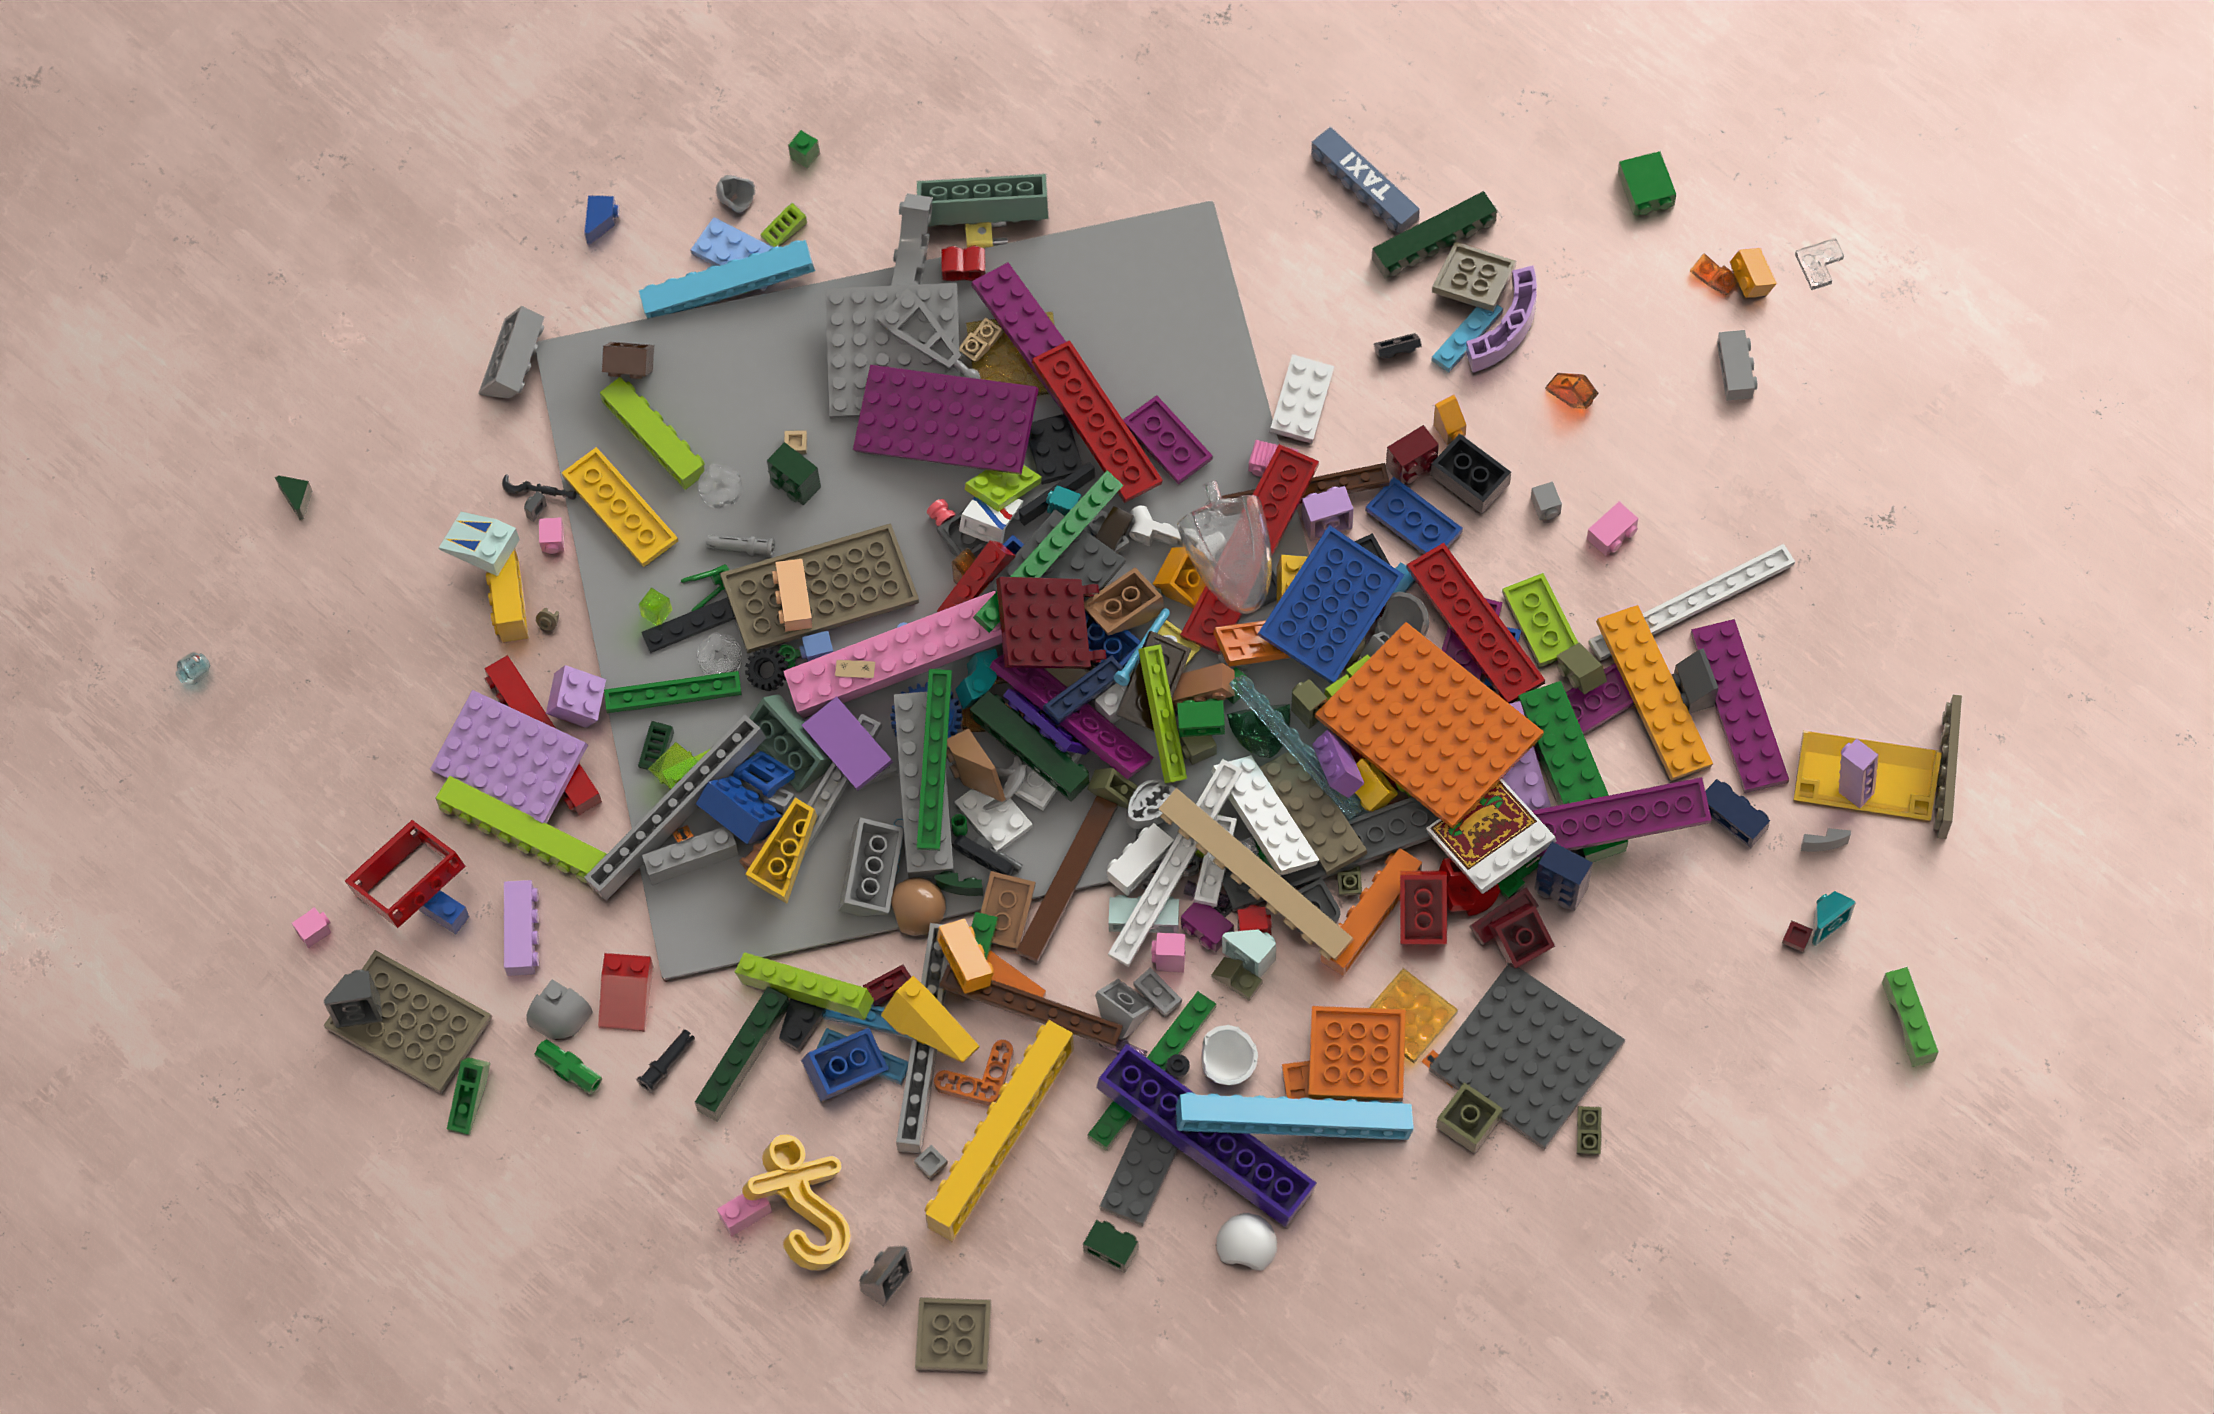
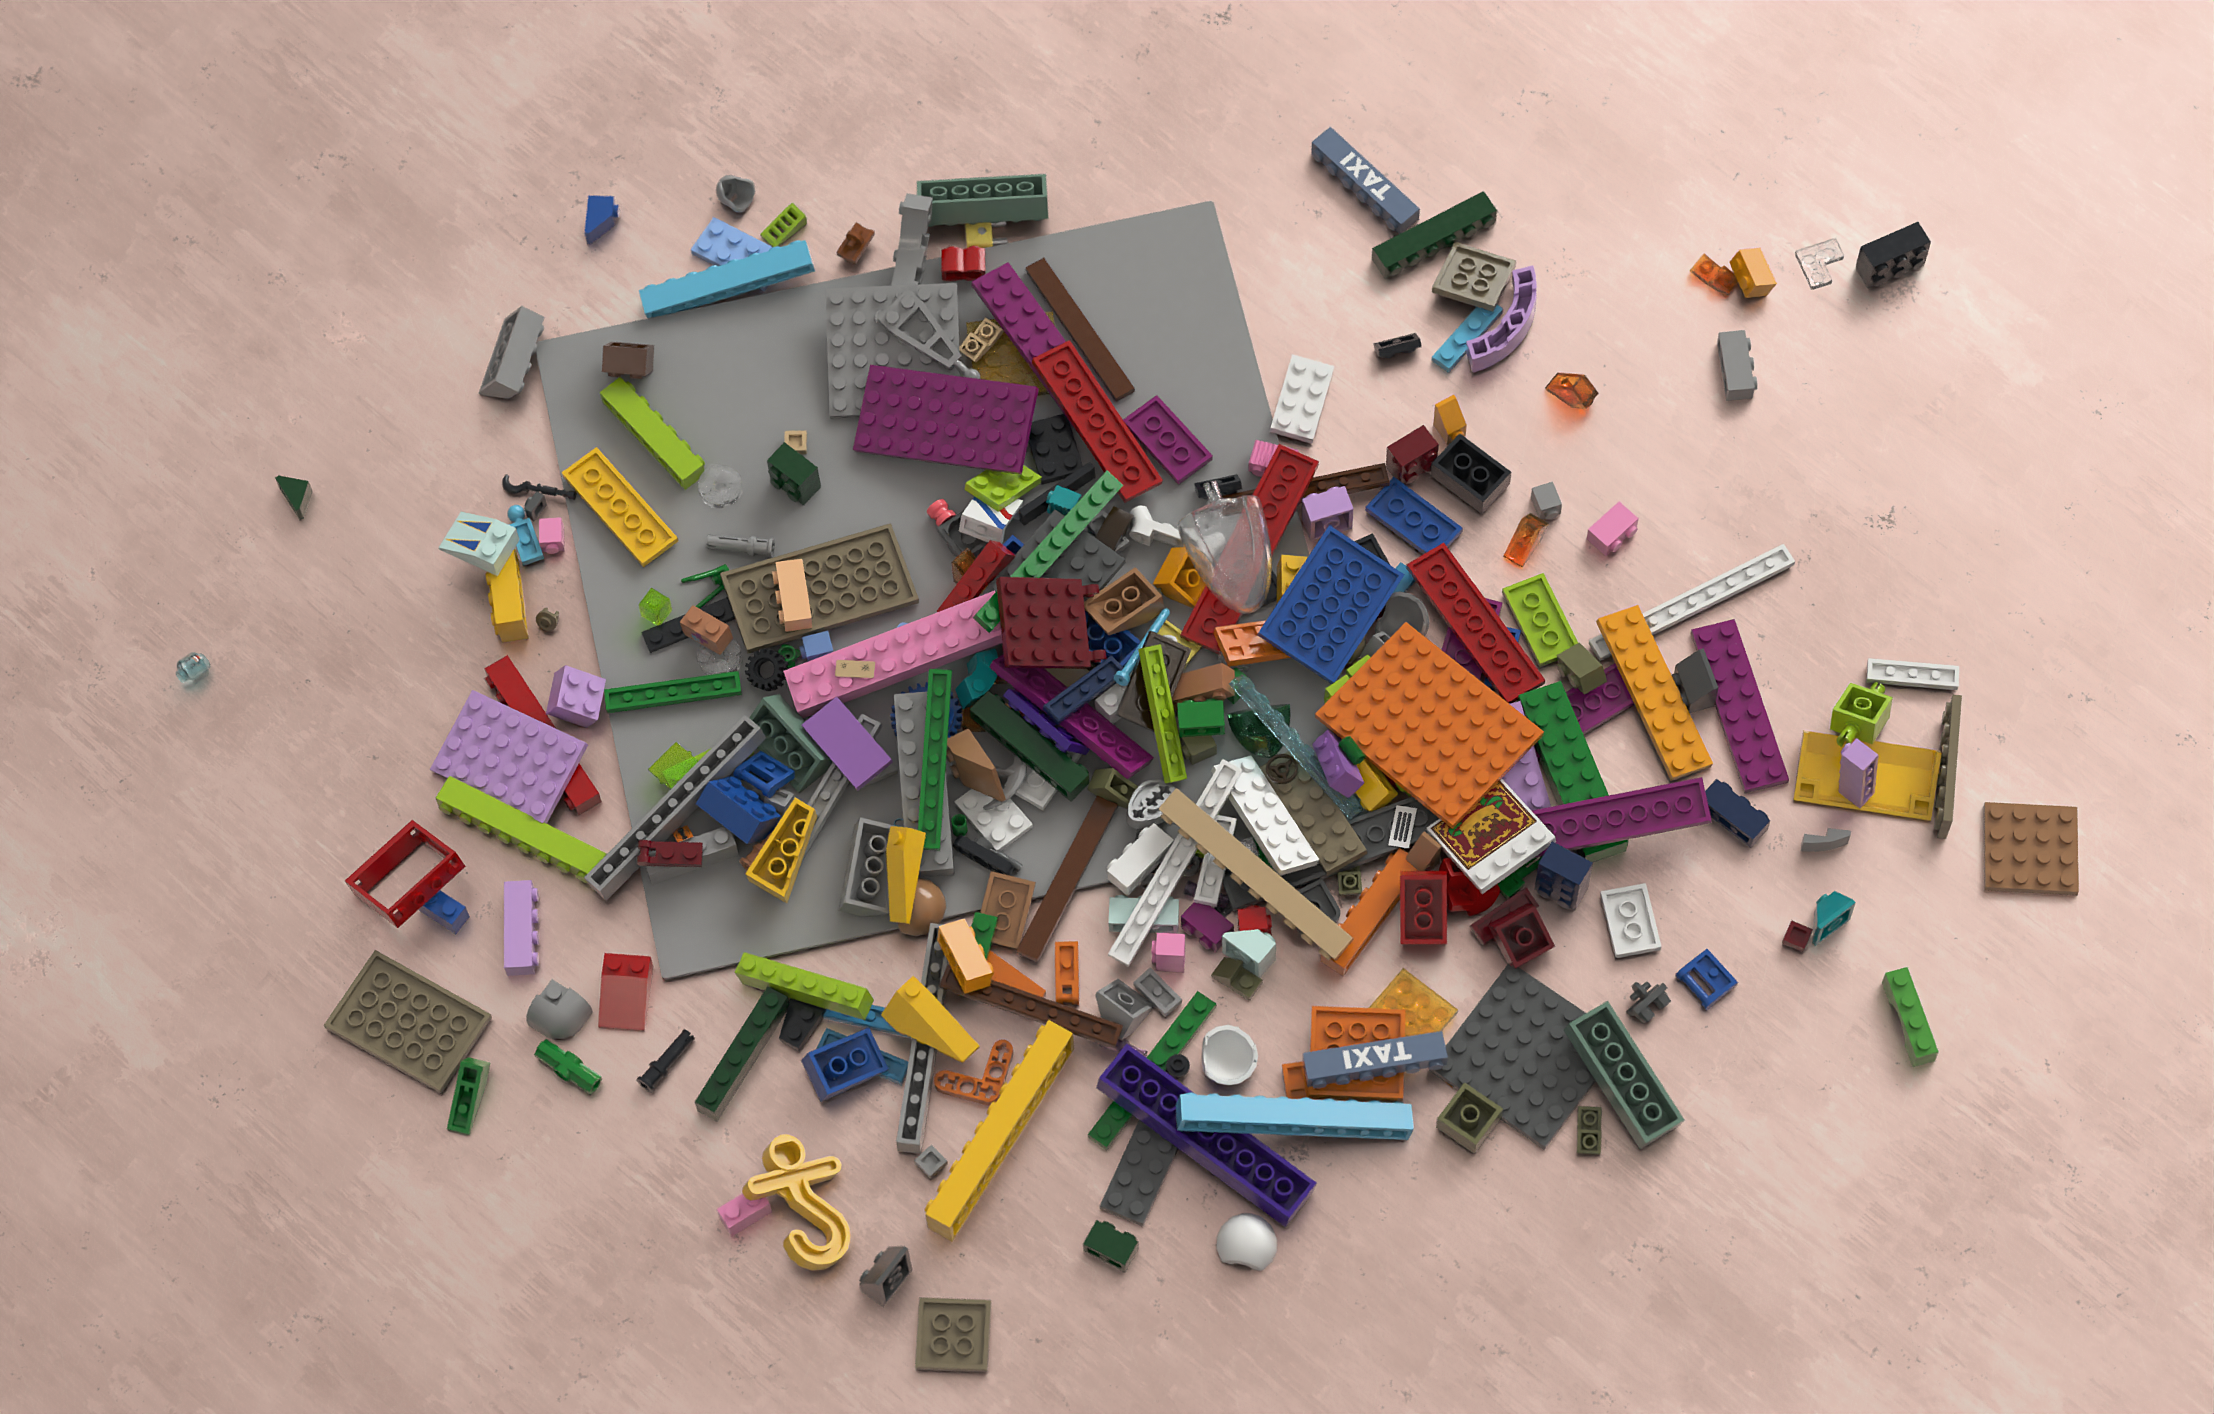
bright pink brick [292,907,331,948] -> none
dark grey slope [324,970,383,1028] -> none
dark green slope [638,721,674,773] -> none
green brick [788,130,820,169] -> none
dark red plate [863,964,911,1007] -> none
dark green slope [935,871,983,896] -> none
olive brick [1291,679,1327,729] -> none
green brick [1618,151,1677,215] -> none
none -> medium azure plate [507,505,544,566]
none -> dark red plate [637,840,703,867]
none -> nougat brick [680,605,733,655]
none -> dark orange hips [836,222,875,265]
none -> yellow wedge [885,826,926,924]
none -> reddish brown tile [1025,258,1135,402]
none -> orange plate [1055,941,1079,1005]
none -> black plate [1194,474,1242,499]
none -> dark brown piece [1266,754,1298,784]
none -> sand blue brick [1302,1031,1448,1088]
none -> green piece [1339,736,1365,765]
none -> white sticker [1388,805,1417,849]
none -> medium nougat slope [1406,831,1442,871]
none -> clear orange slope [1503,513,1549,567]
none -> sand green brick [1564,1001,1685,1149]
none -> white plate [1600,883,1662,958]
none -> dark grey hips [1626,981,1671,1023]
none -> blue plate [1675,949,1738,1010]
none -> lime brick [1830,682,1893,747]
none -> black brick [1855,221,1931,288]
none -> white plate [1866,658,1959,690]
none -> medium nougat plate [1984,802,2079,895]

